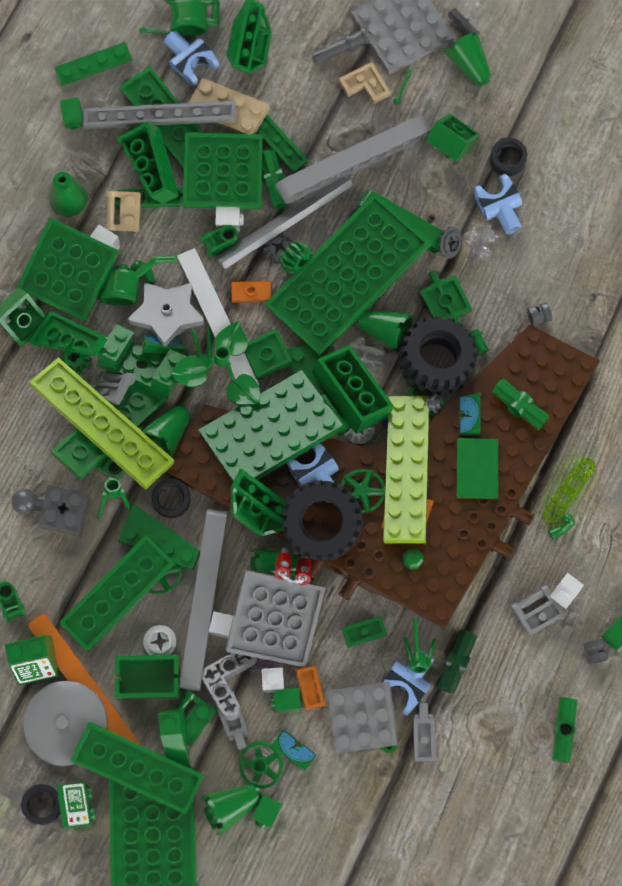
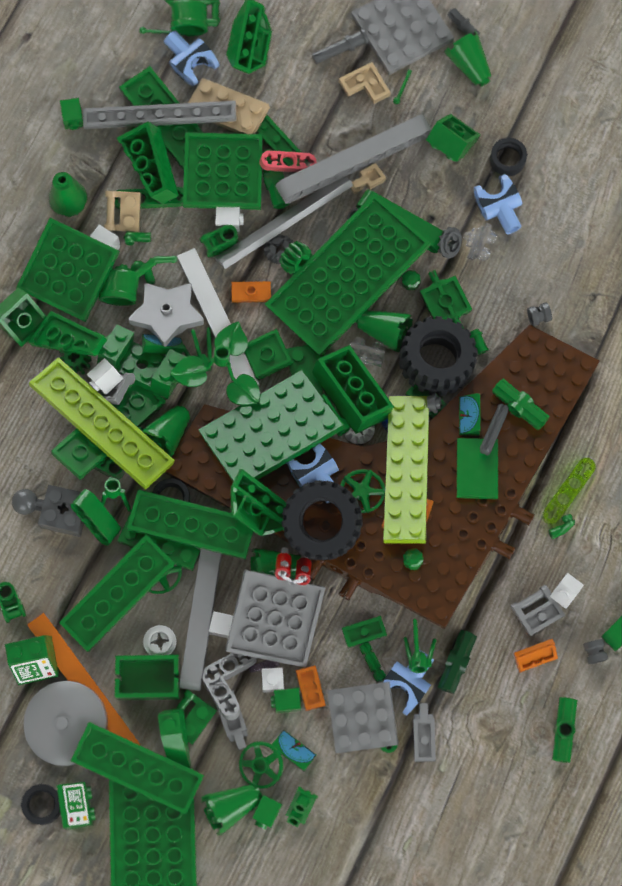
green plate [54,42,132,87] -> none
none -> green beam [71,489,121,546]
none -> white brick [87,358,124,395]
none -> green arm [124,232,151,246]
none -> green plate [127,490,254,560]
none -> coral beam [260,151,317,172]
none -> green hips [286,786,318,827]
none -> tan plate [350,163,386,195]
none -> green axle [359,642,386,682]
none -> green tile [402,270,420,290]
none -> dark grey axle [480,404,509,455]
none -> orange plate [514,639,558,672]

